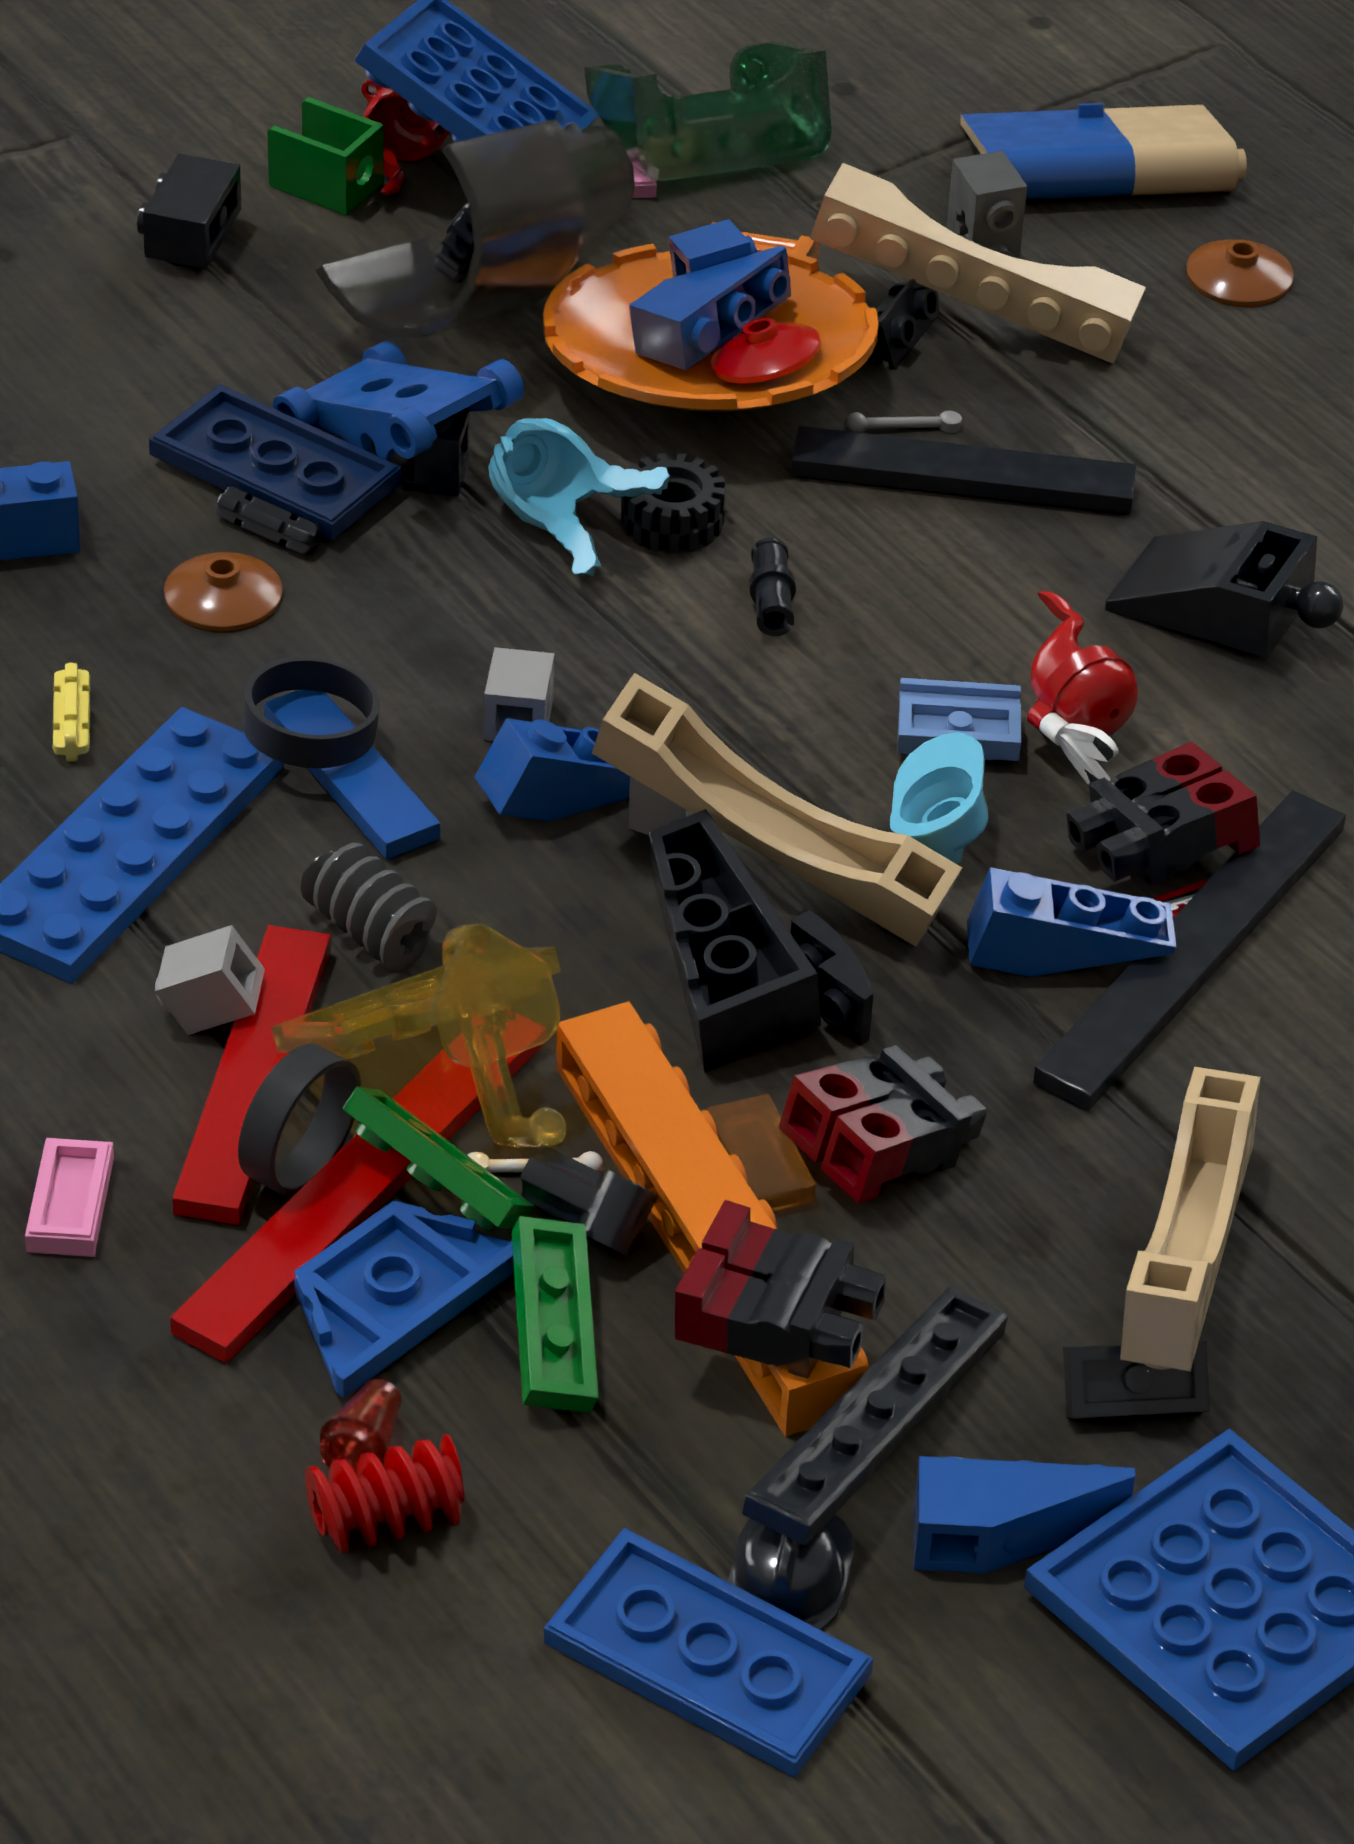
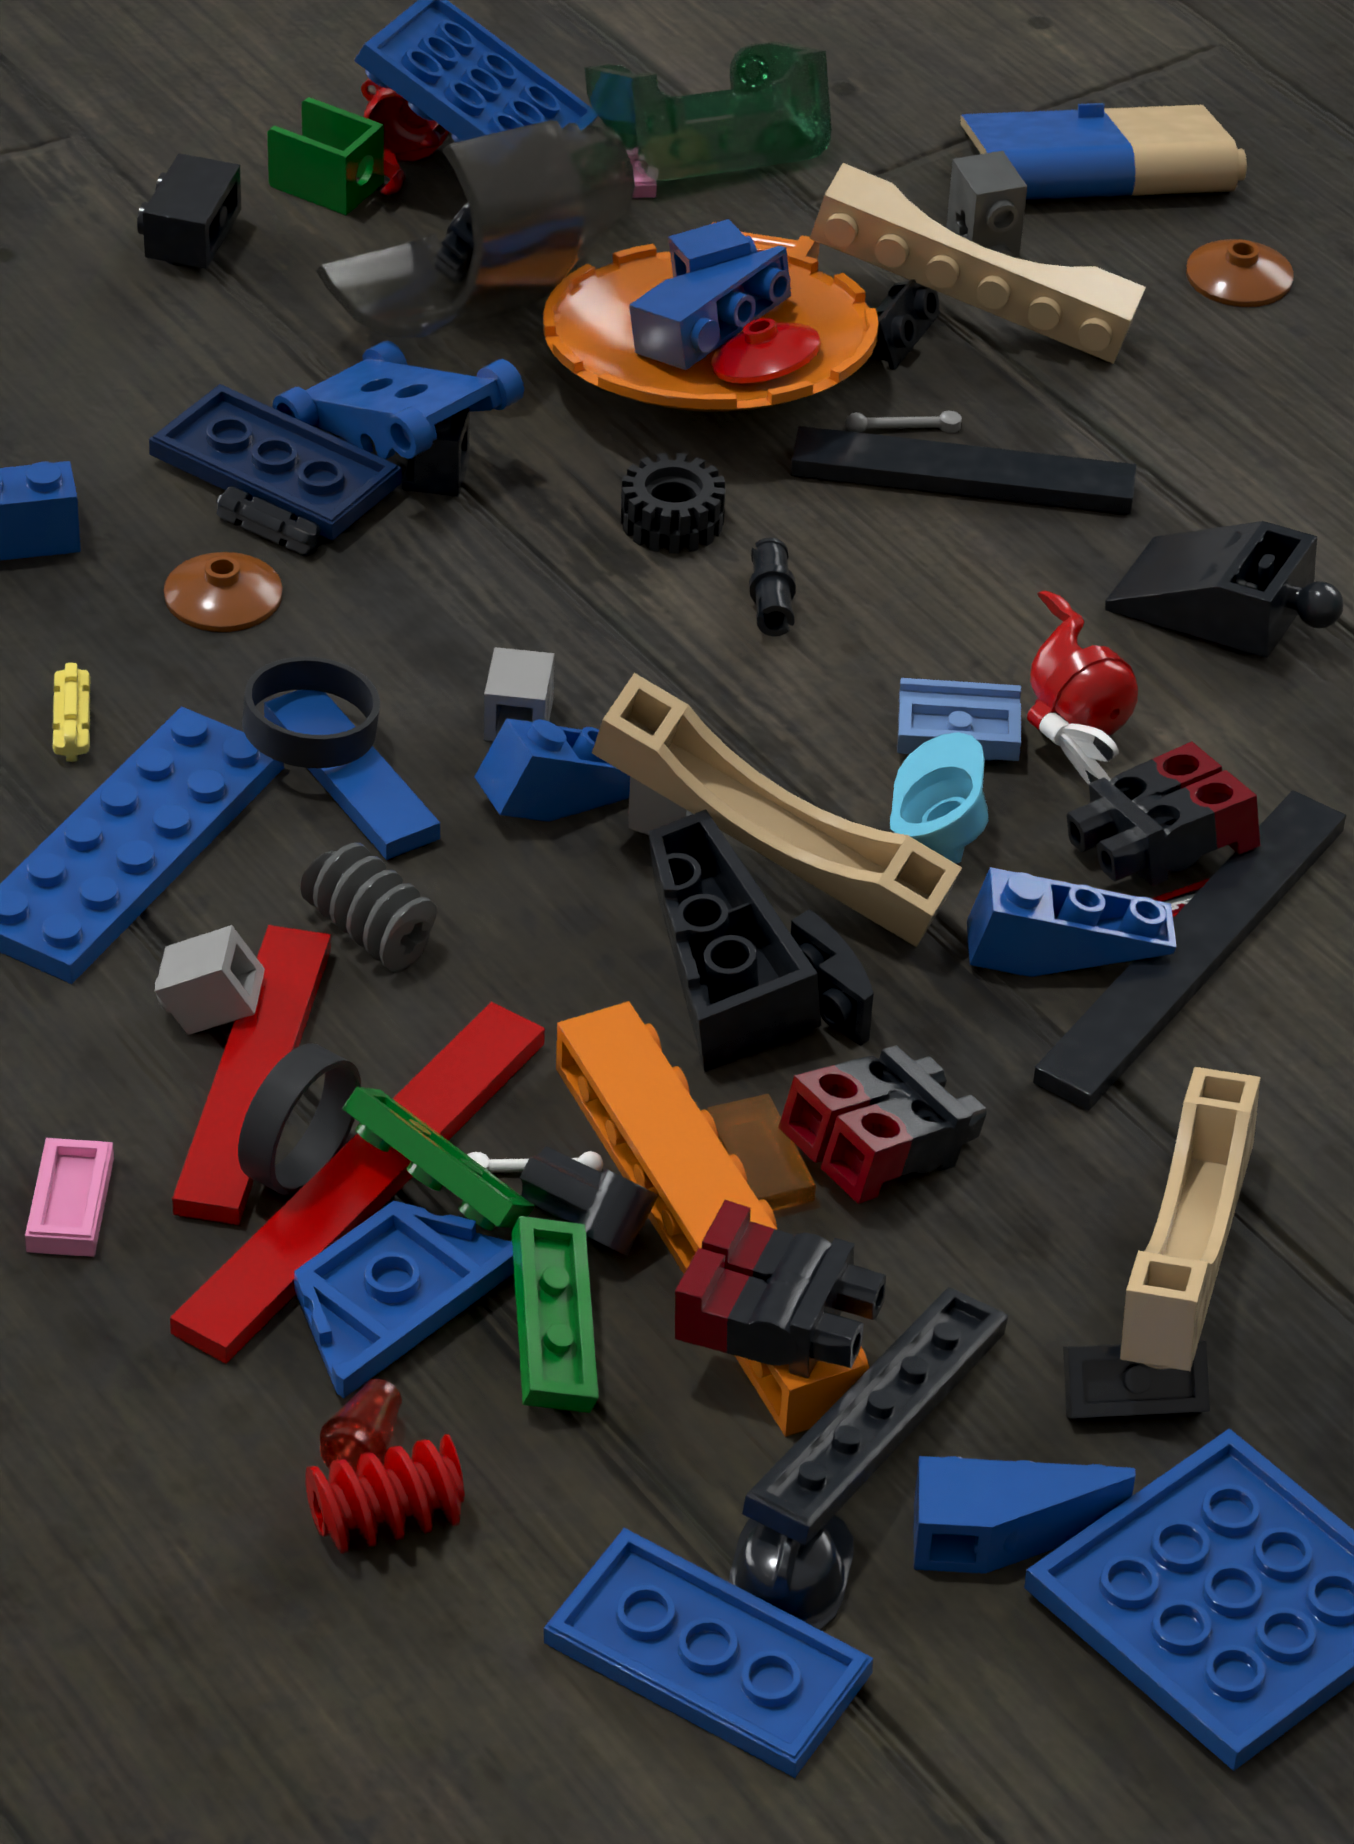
clear yellow plate [271,924,567,1148] -> none
medium azure hair [488,418,670,576] -> none

